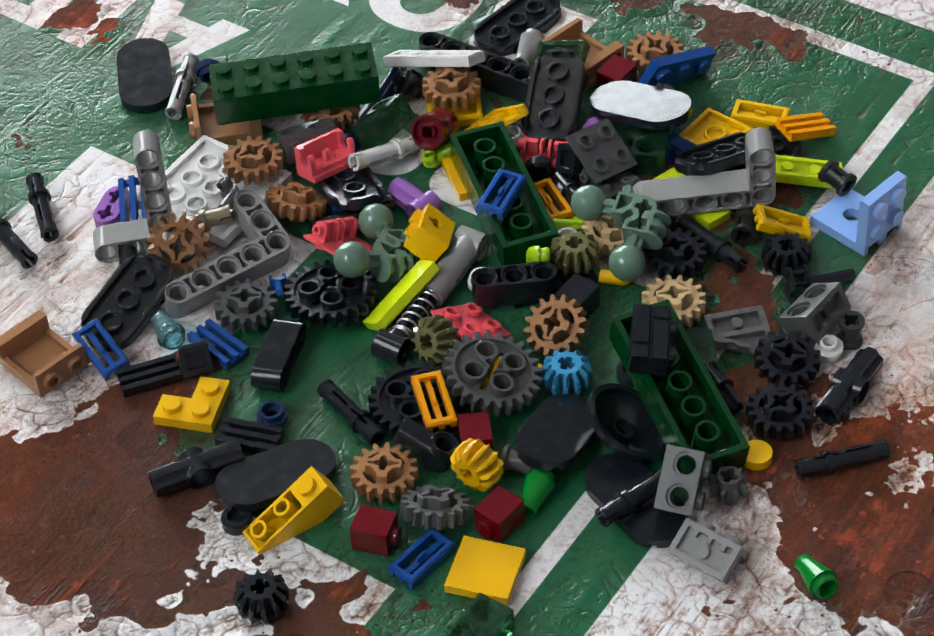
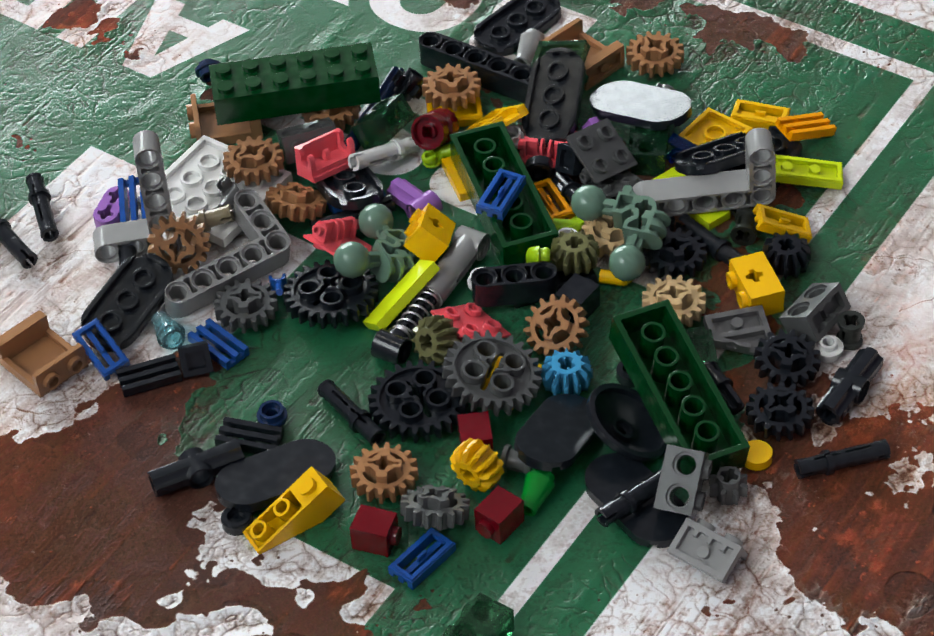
black tile [117,38,173,113] -> none
yellow plate [153,376,231,433] -> none
light grey pin [165,53,200,120] -> none
black gear [233,568,290,625] -> none
black beam [251,318,307,392] -> none
white tile [383,50,485,67] -> none
black piece [392,417,459,473] -> none
light orange tile [411,370,458,432] -> none
yellow tile [444,535,526,606] -> none
dark red brick [596,54,637,89] -> none
black brick [629,304,677,376] -> none
blue wing [638,46,717,87] -> none
black piece [783,264,856,304] -> none
green cone [794,554,839,600] -> none
light blue bracket [810,171,907,257] -> none
pearl dark grey bush [818,160,857,197] -> none
none -> yellow brick [726,251,785,316]

